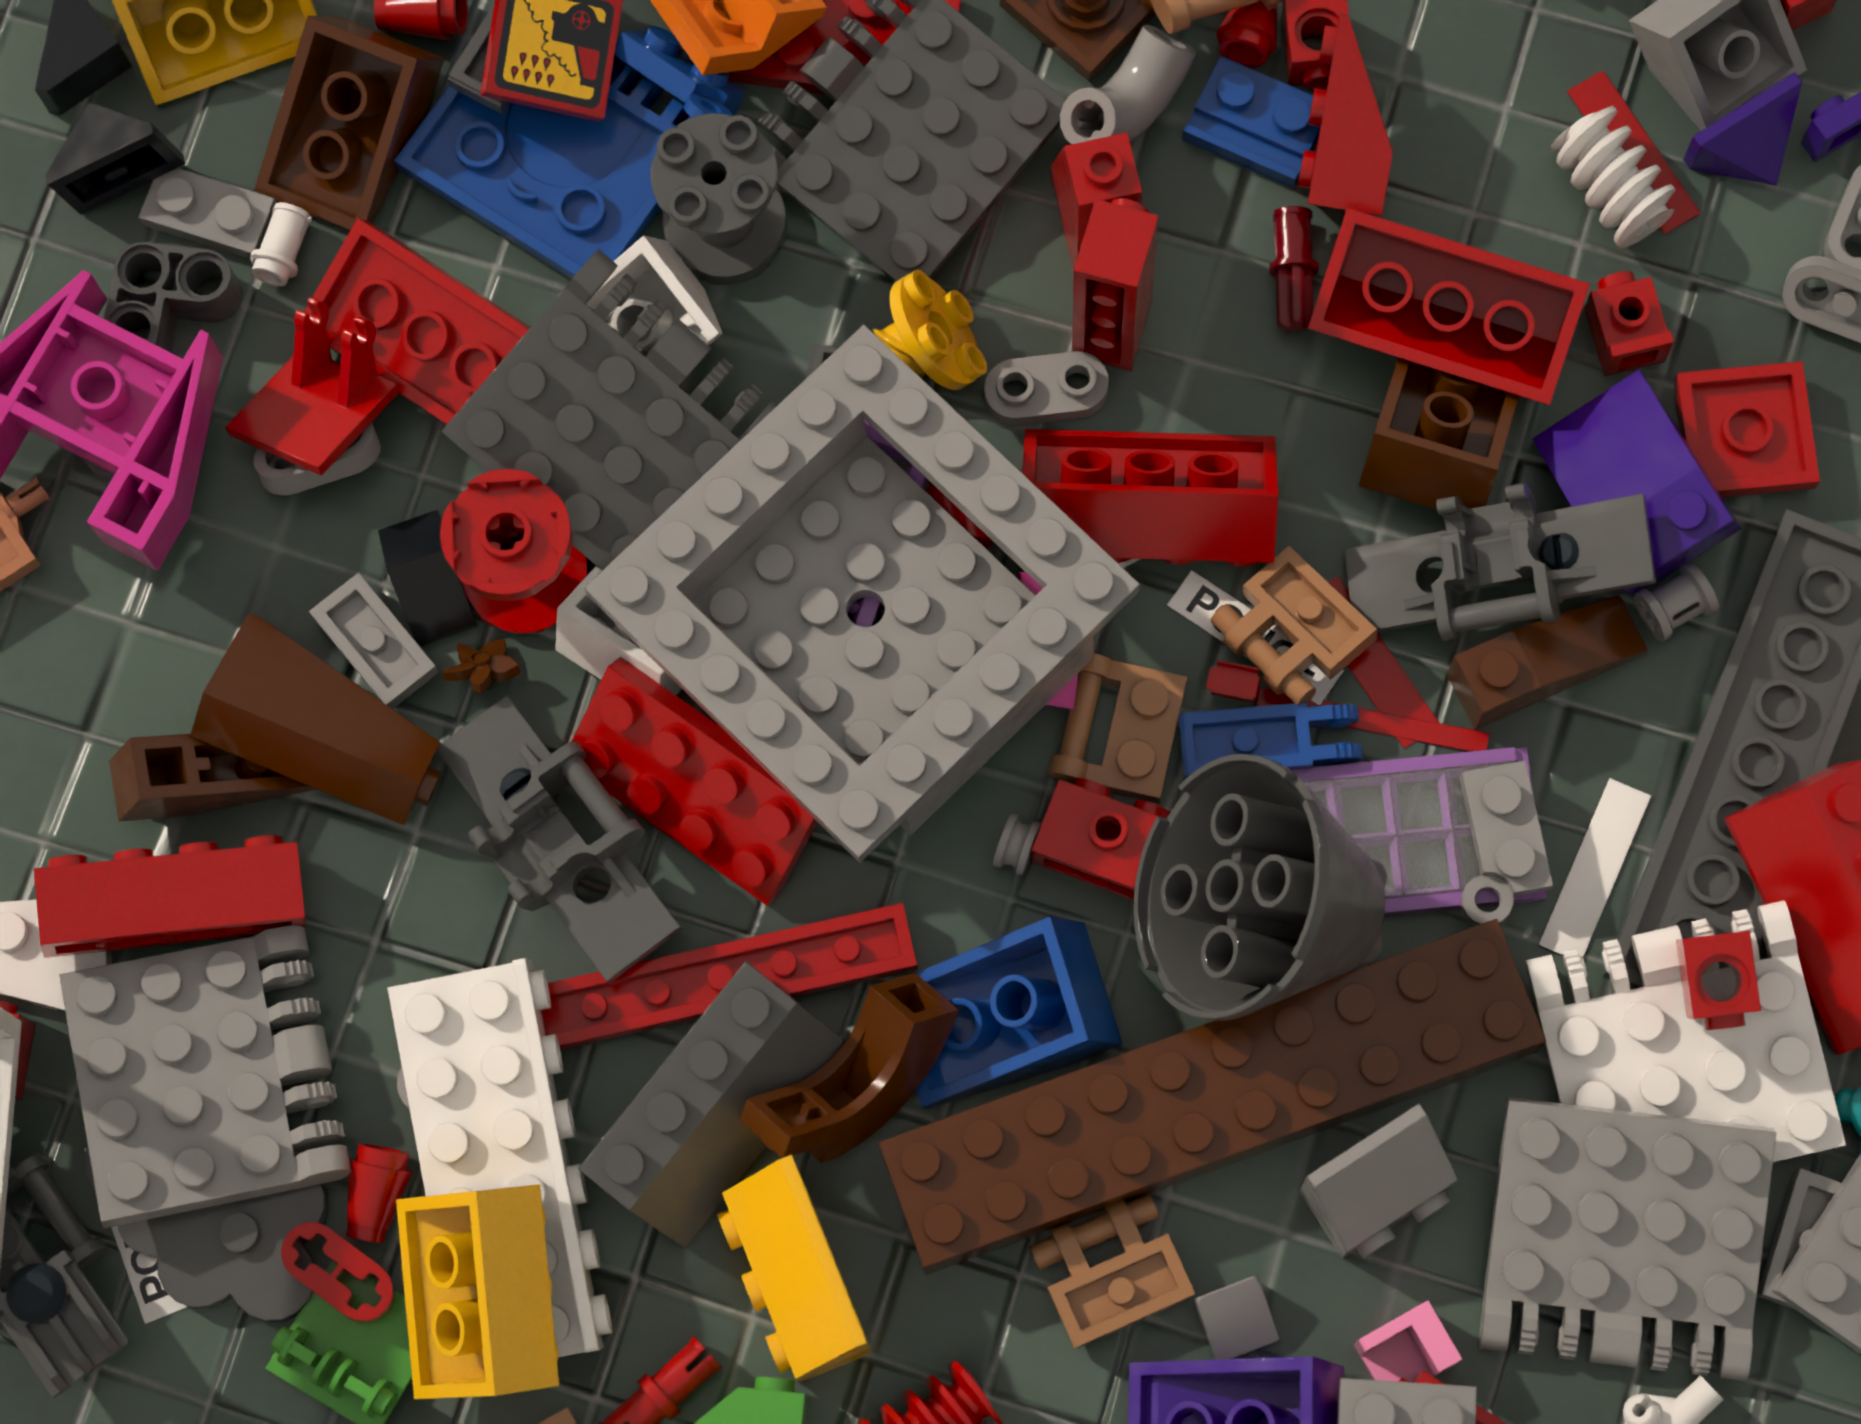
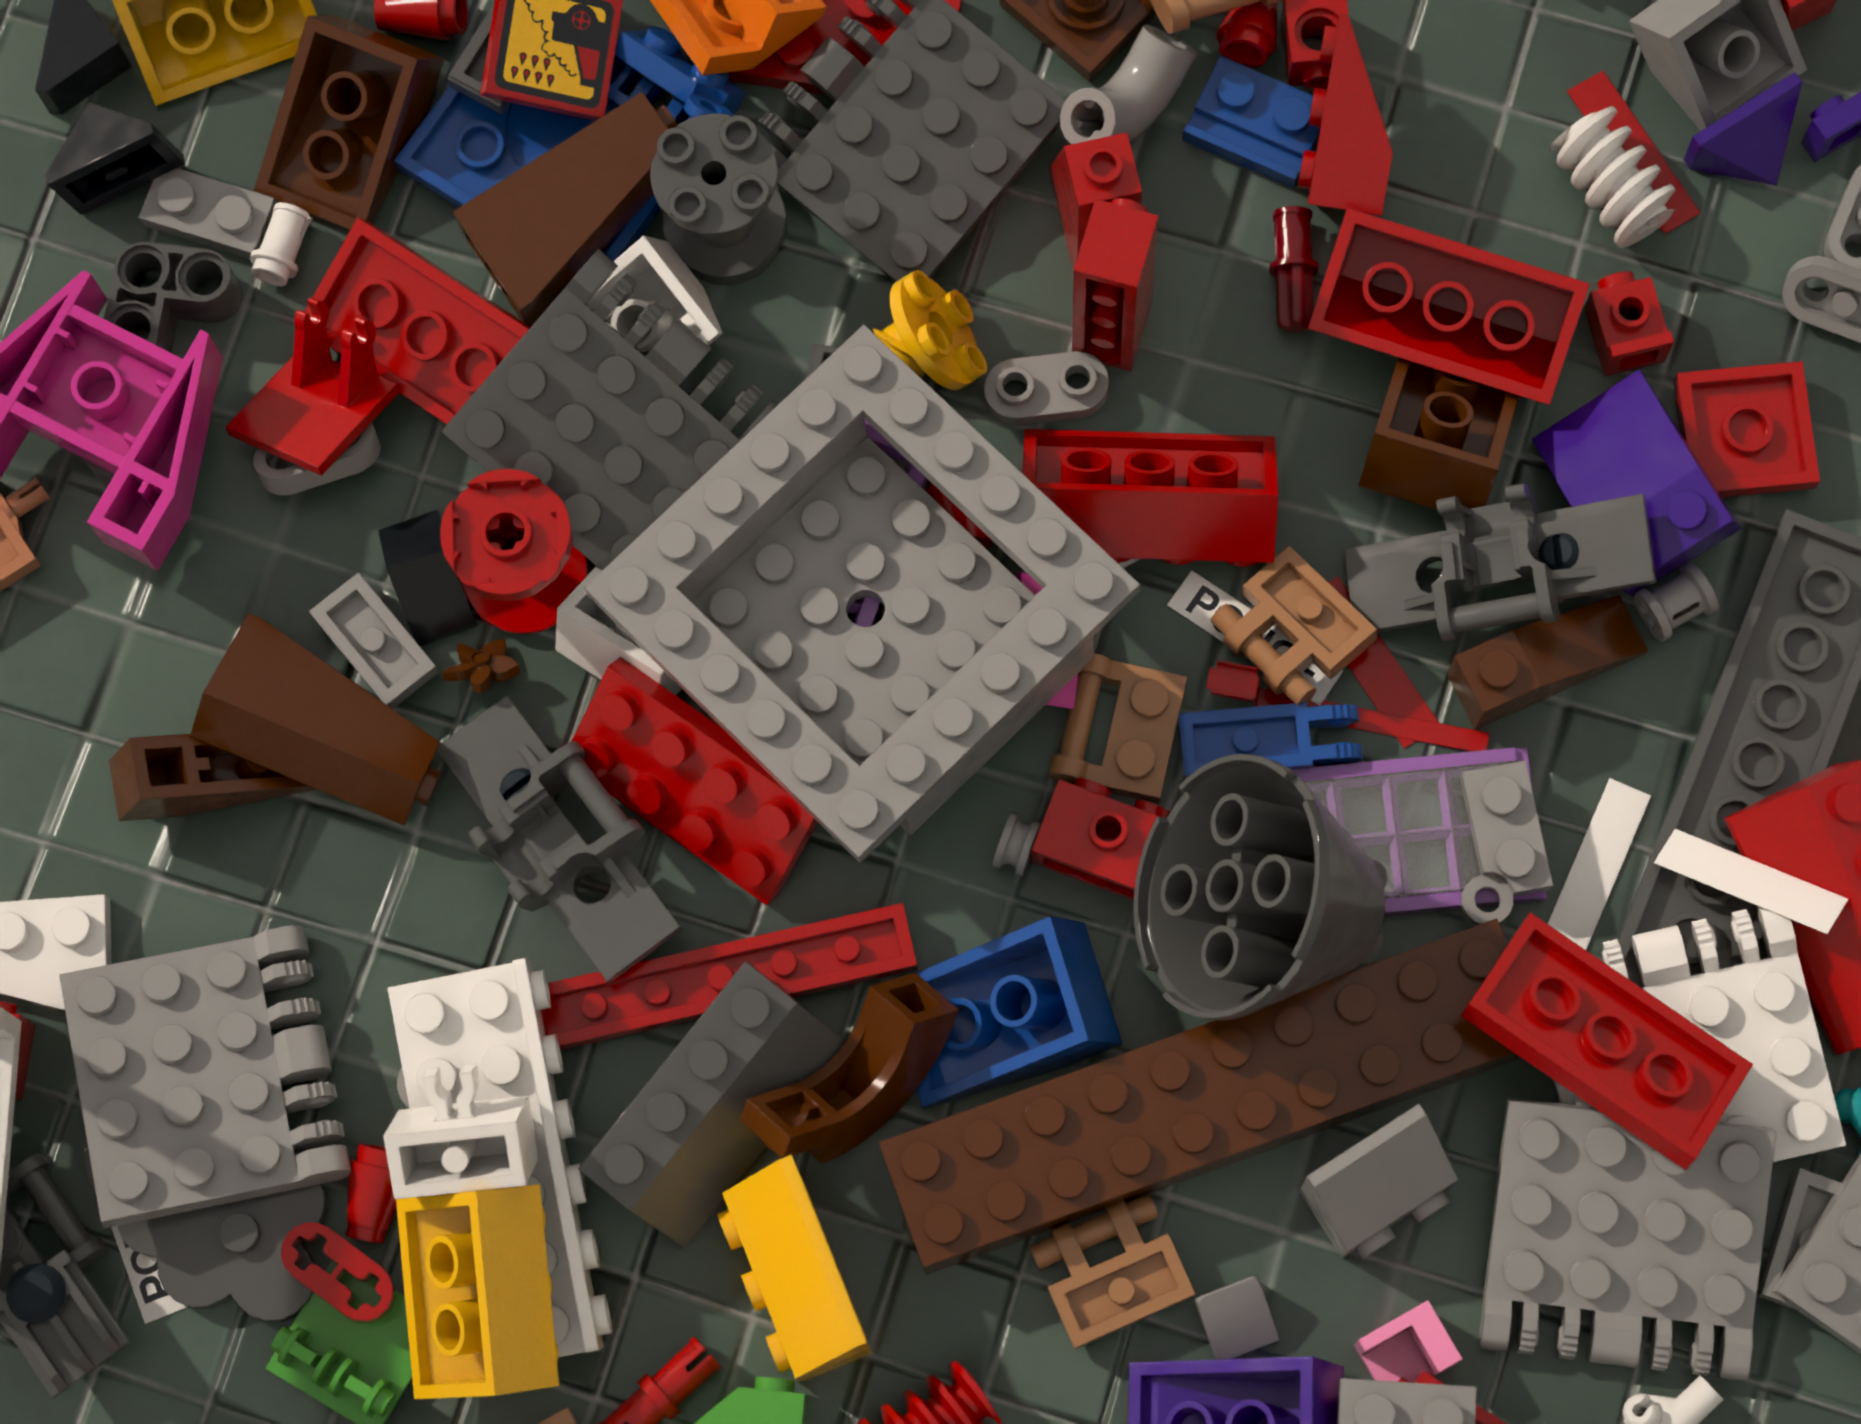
red brick [34,835,305,958] -> none
red brick [1676,931,1761,1030] -> none
none -> white brick [383,1063,539,1199]
none -> reddish brown slope [453,92,678,326]
none -> red plate [1460,912,1753,1170]
none -> white sticker [1654,829,1848,934]

